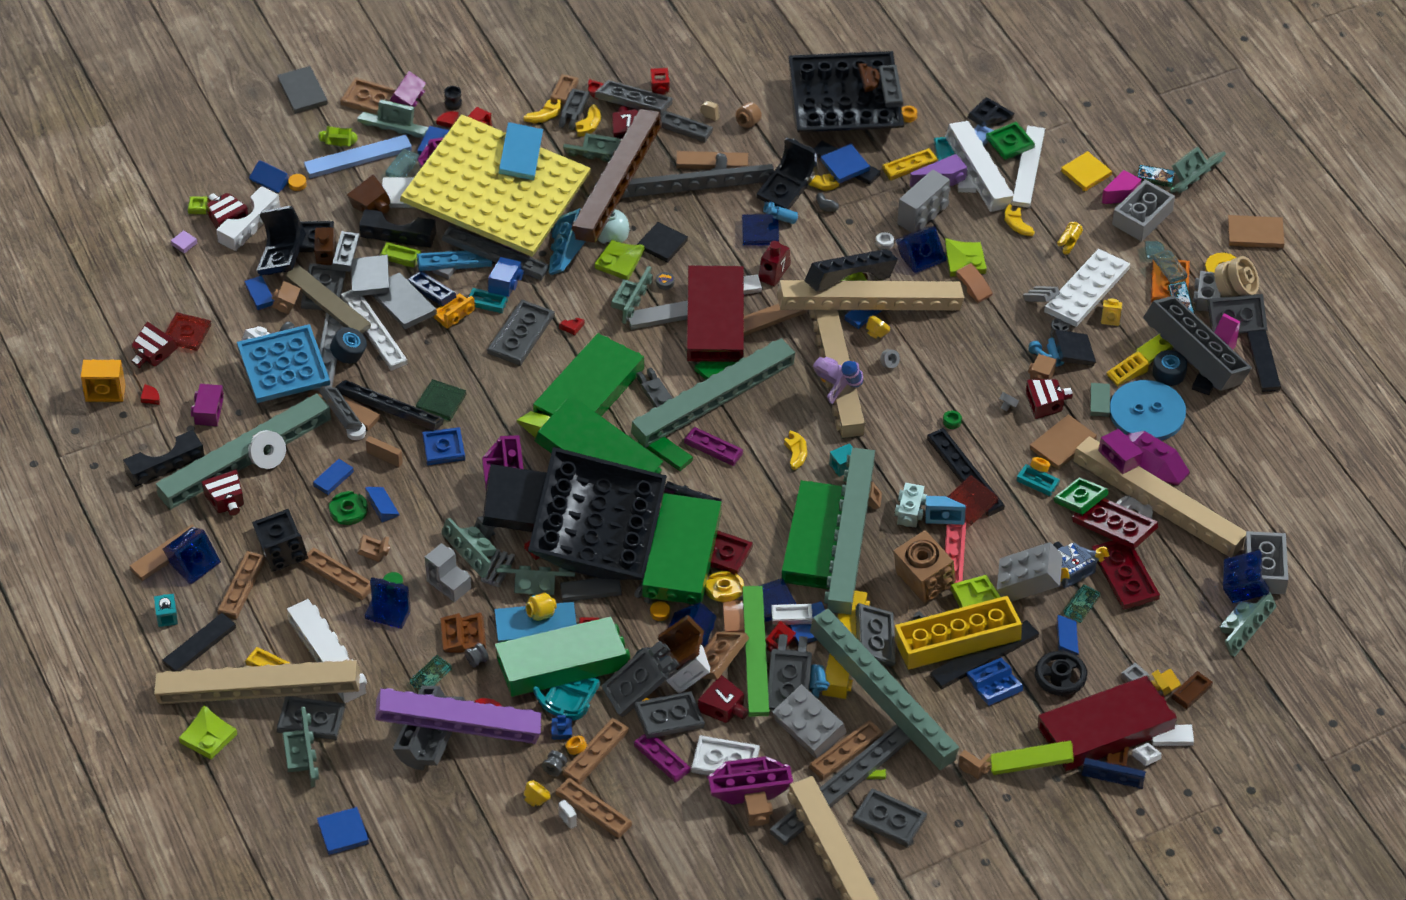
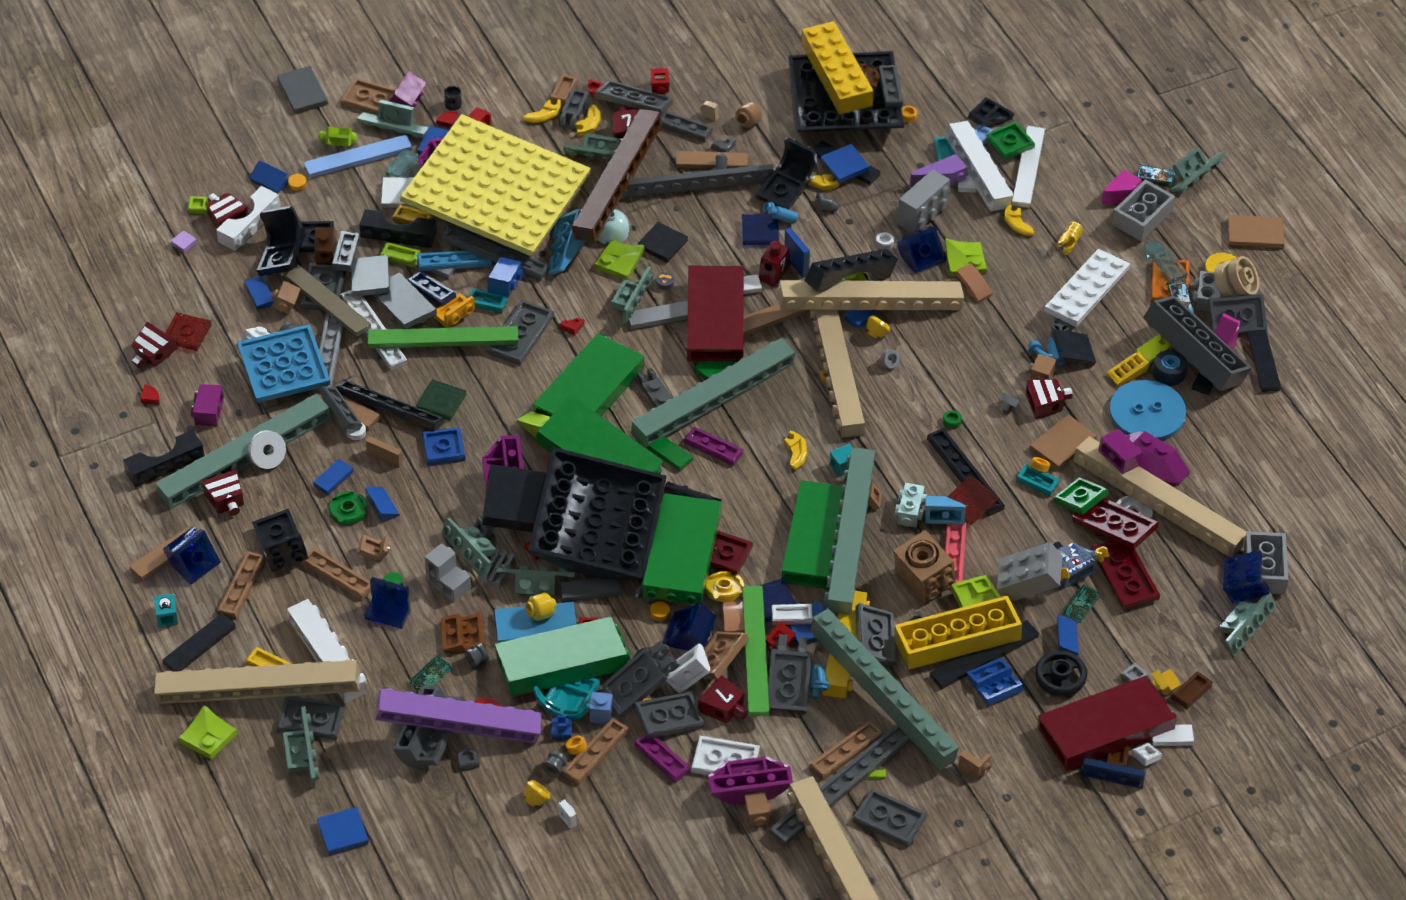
light orange brick [81,359,126,402] -> none
black wheel [330,327,367,364] -> none
reddish brown torso [347,175,391,214] -> none
dark azure tile [499,122,543,180] -> none
medium nougat tile [556,778,632,839] -> none
reddish brown bracket [658,615,704,670] -> none
light grey brick [772,684,847,759] -> none
lavender piece [813,357,864,404] -> none
yellow tile [882,148,938,181] -> none
lime tile [991,741,1074,775] -> none
light grey tile [1023,286,1060,302] -> none
yellow tile [1061,151,1112,191] -> none
sand green tile [1090,383,1110,417] -> none
yellow bracket [1101,299,1122,326] -> none
none -> bright green tile [368,326,518,348]
none -> yellow tile [393,204,433,224]
none -> dark grey tile [457,748,480,771]
none -> medium blue brick [590,692,612,724]
none -> dark grey tile [711,138,736,152]
none -> blue tile [784,228,810,278]
none -> yellow brick [801,21,873,114]

